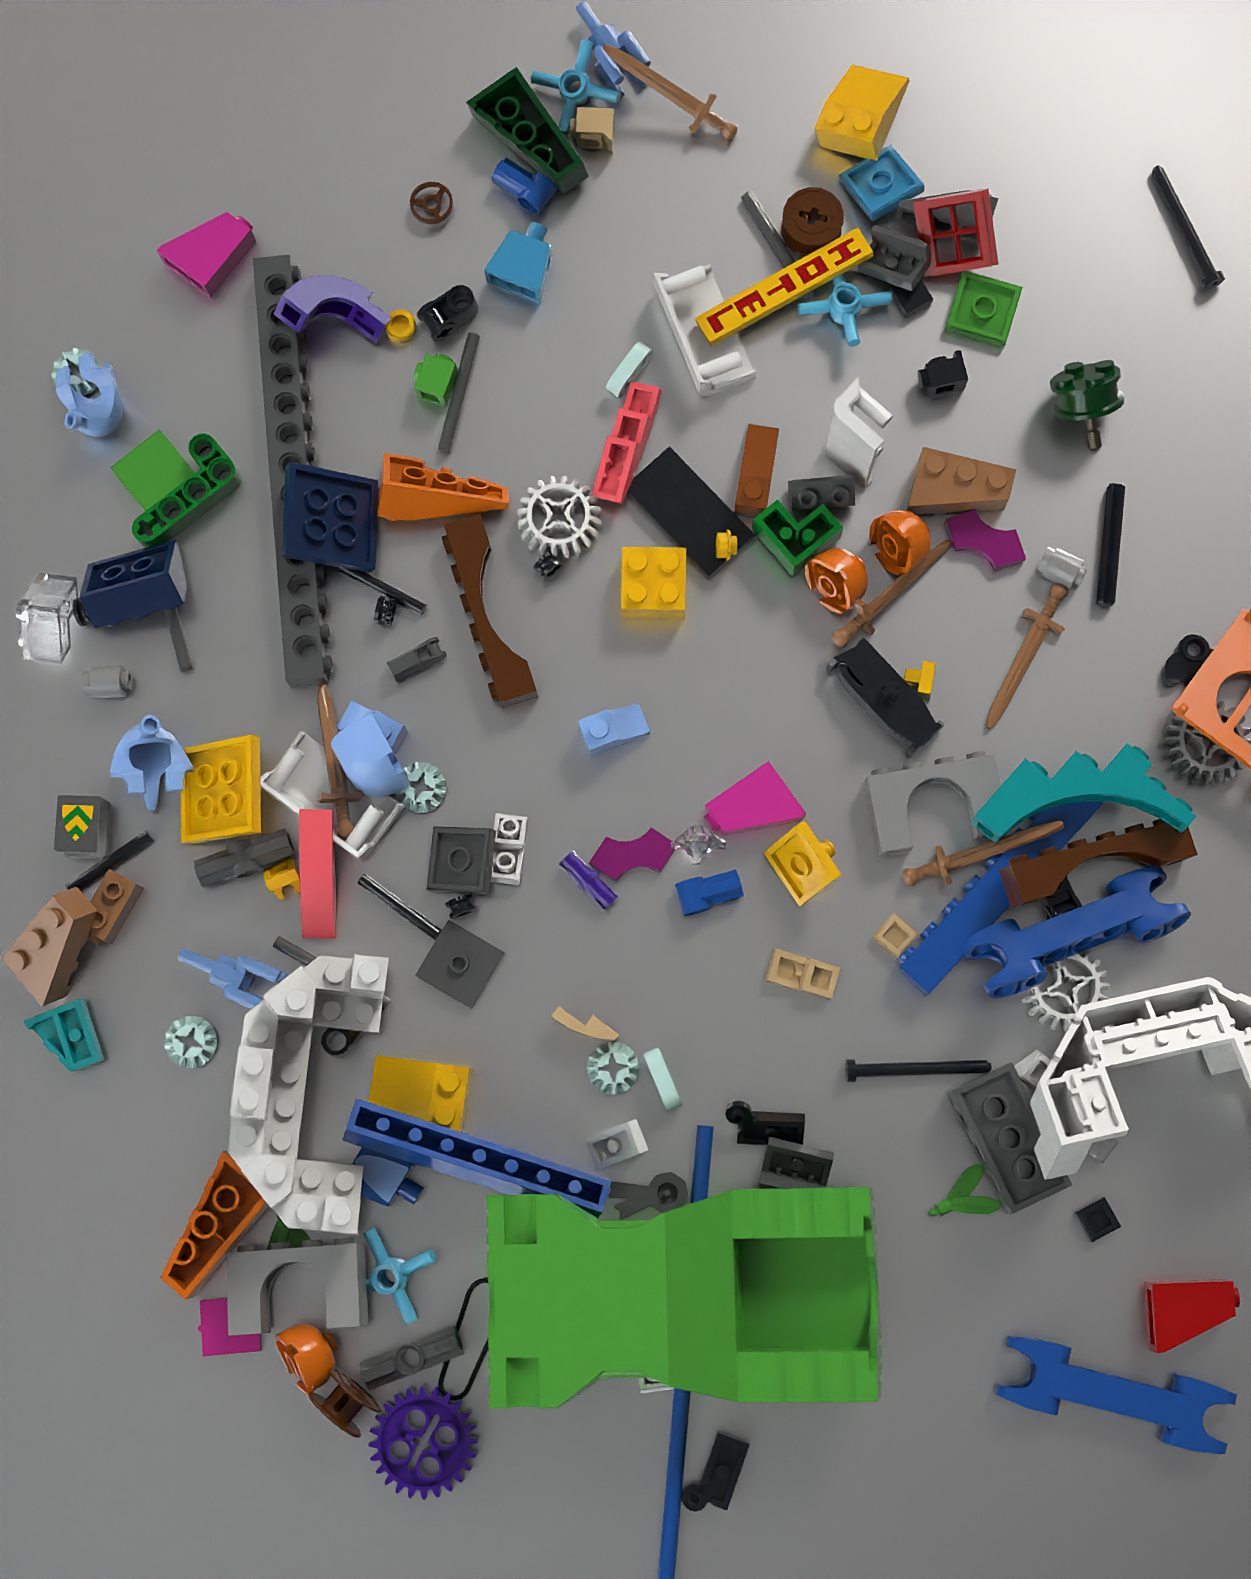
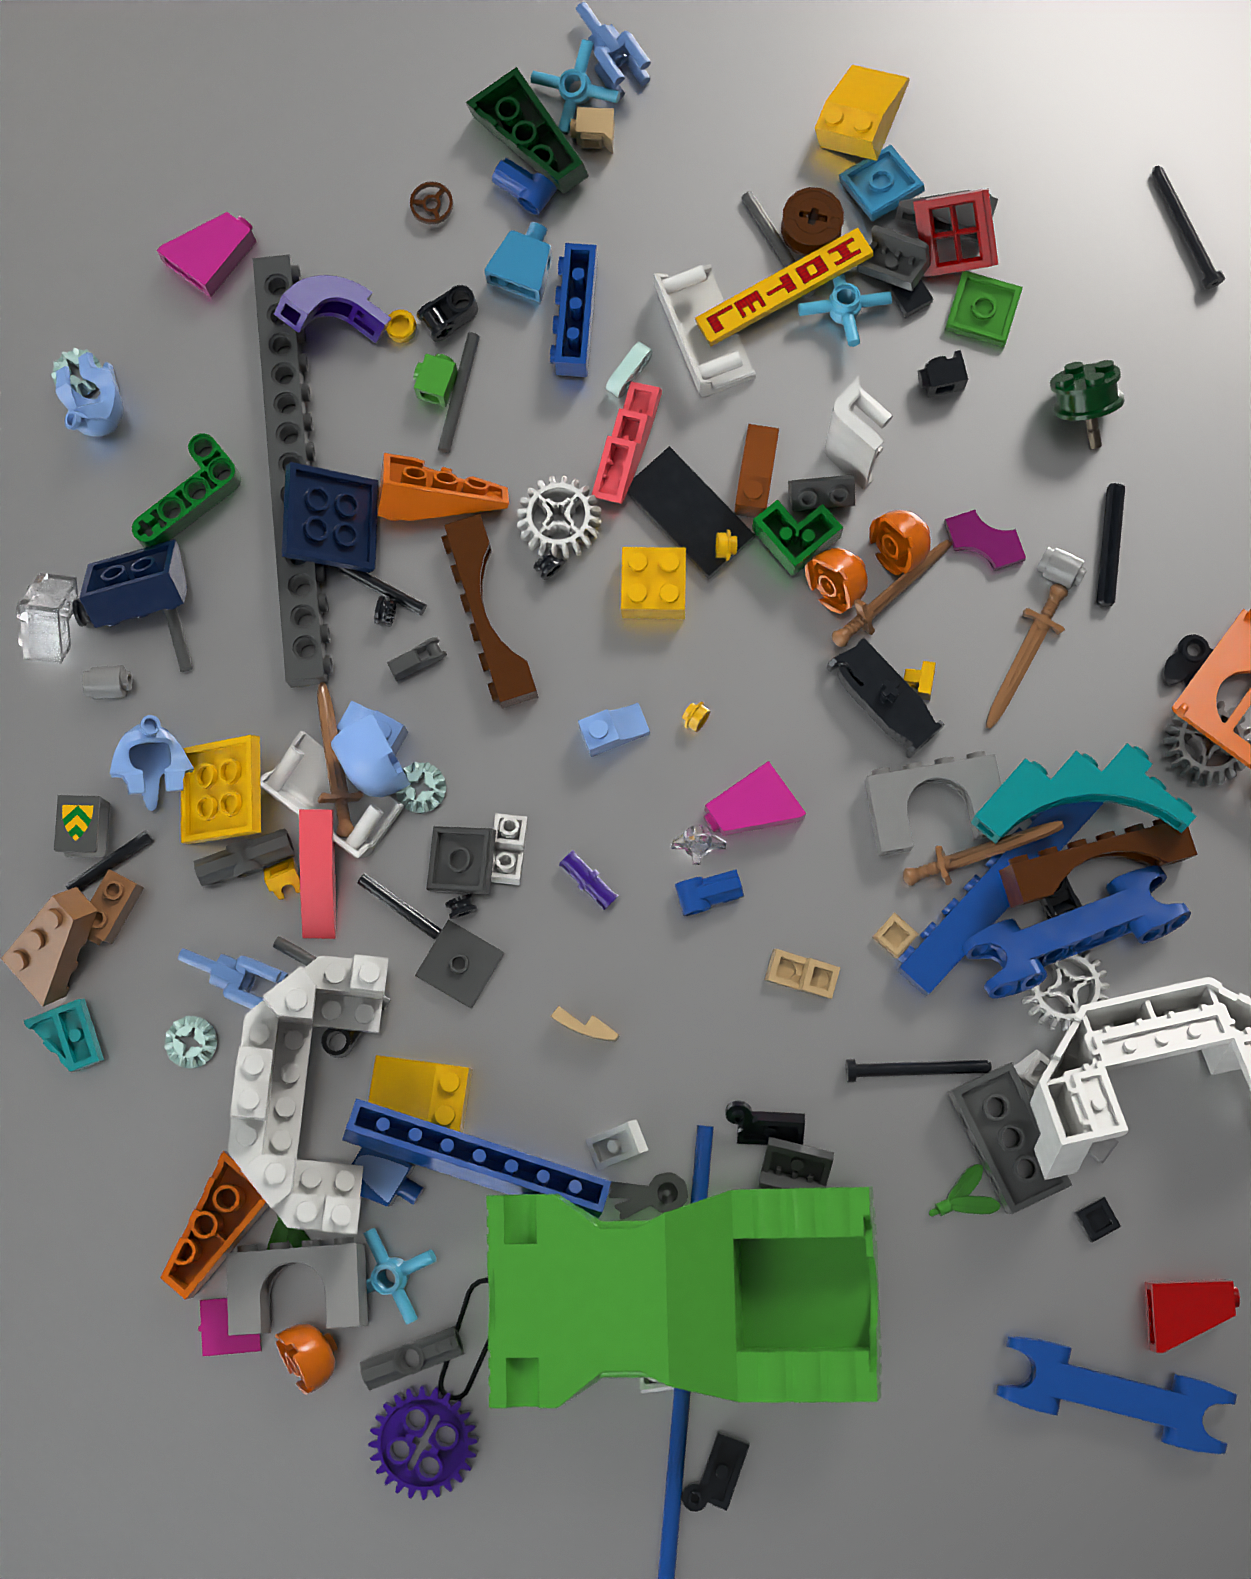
bright green tile [110,429,195,511] -> none
reddish brown piece [308,1368,382,1438] -> none
light aqua gear [587,1041,639,1094] -> none
magenta tile [589,827,678,882] -> none
medium nougat sword [603,45,738,140] -> none
light aqua beam [643,1047,682,1112] -> none
yellow tile [764,821,842,907] -> none
medium nougat wedge [906,447,1016,515] -> none
none -> blue brick [550,243,598,377]
none -> yellow plate [682,701,711,732]

